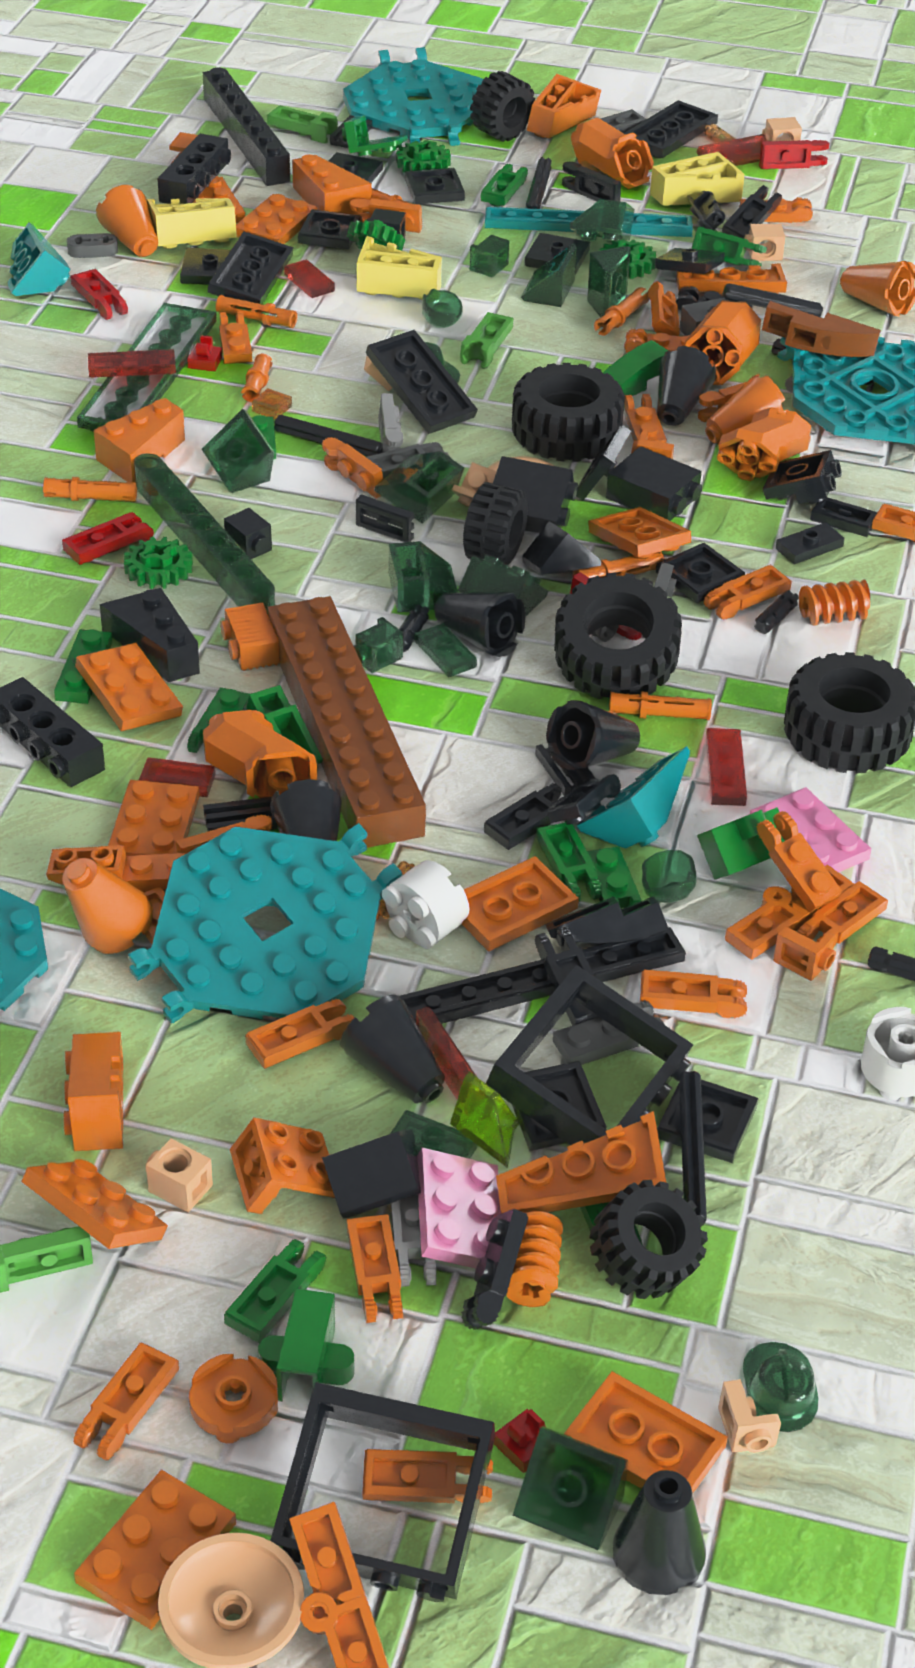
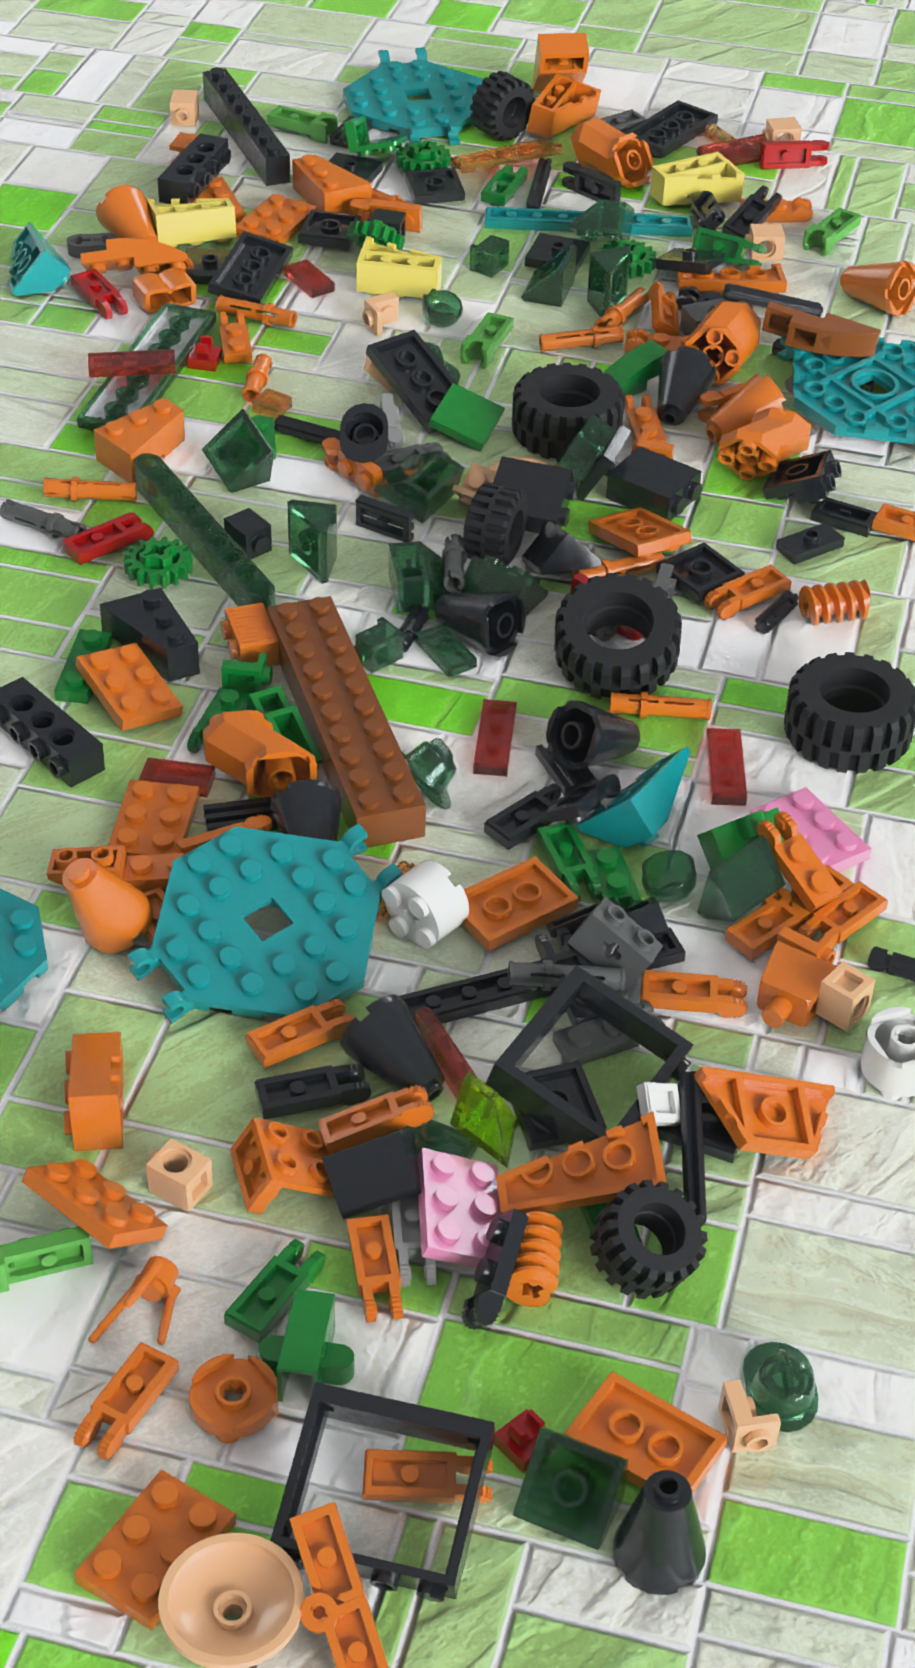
none -> dark grey pin [0,499,87,538]
none -> orange slope [80,238,194,275]
none -> orange plant [88,1256,181,1345]
none -> orange brick [132,268,196,314]
none -> light nougat brick [170,89,199,127]
none -> green bracket [221,653,273,694]
none -> black hinge [254,1063,372,1120]
none -> clear green slope [287,499,337,584]
none -> orange hinge [317,1085,435,1155]
none -> black piece [340,403,388,463]
none -> light nougat bracket [362,292,399,336]
none -> clear green piece [402,738,457,810]
none -> green tile [428,383,505,451]
none -> dark grey pin [442,534,467,593]
none -> clear orange wing [451,139,563,173]
none -> clear red tile [473,699,517,777]
none -> dark grey pin [507,960,626,991]
none -> orange slope [532,33,589,91]
none -> orange pin [539,325,624,352]
none -> clear green brick [554,414,617,483]
none -> dark grey brick [568,897,664,991]
none -> white tile [636,1082,681,1127]
none -> orange wing [694,1066,835,1159]
none -> clear green slope [697,835,786,922]
none -> orange torso [756,941,837,1028]
none -> bright green plate [803,208,862,256]
none -> light nougat brick [816,961,875,1032]

